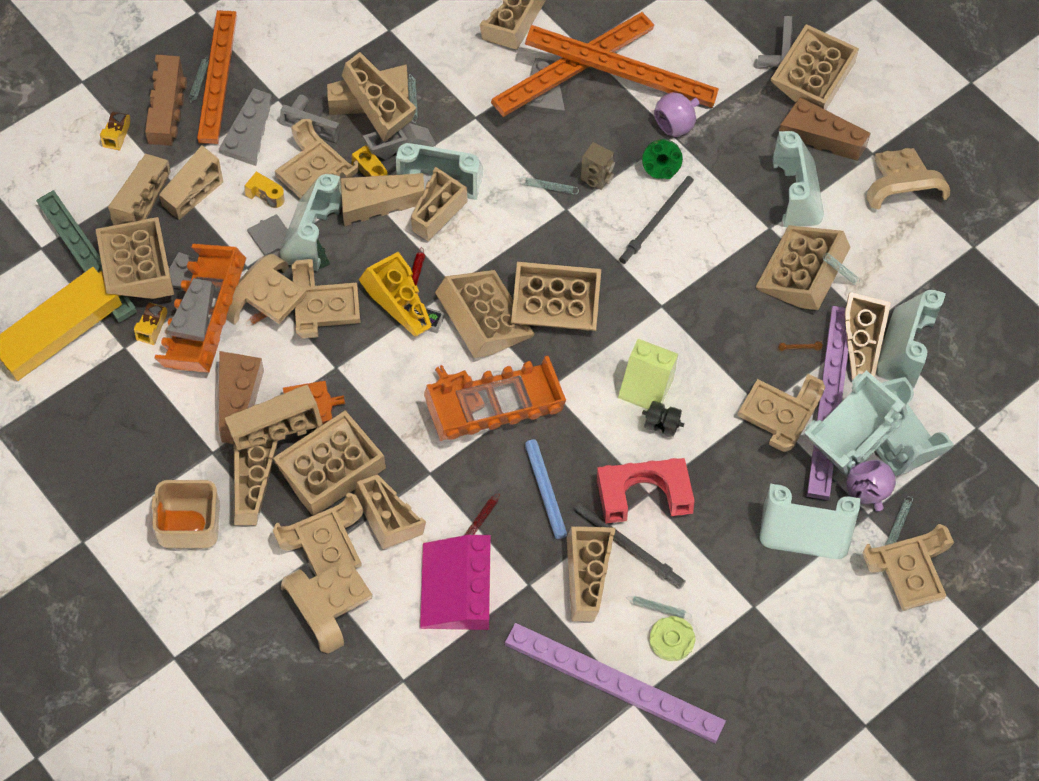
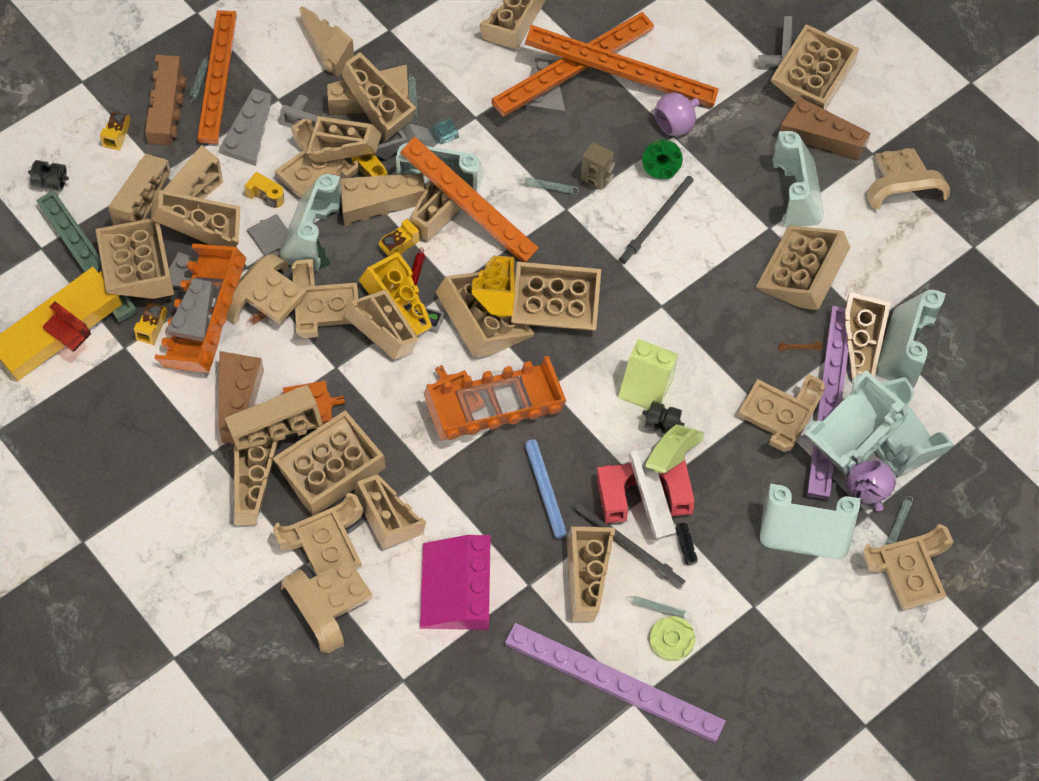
tan piece [152,480,220,548] -> none
red piece [464,494,500,535] -> none
light aqua piece [823,253,860,285] -> none
none -> pearl dark grey wheel [28,160,69,191]
none -> clear red panel [43,301,91,352]
none -> tan wedge [151,190,240,247]
none -> tan wedge [299,6,354,77]
none -> tan wedge [306,116,381,163]
none -> tan wedge [344,289,419,360]
none -> yellow leg [379,218,420,257]
none -> orange plate [400,136,539,262]
none -> clear light blue tile [432,118,459,145]
none -> yellow wedge [472,255,515,317]
none -> white fence [628,447,676,539]
none -> yellowish green slope [646,424,704,473]
none -> black axle [675,522,698,565]

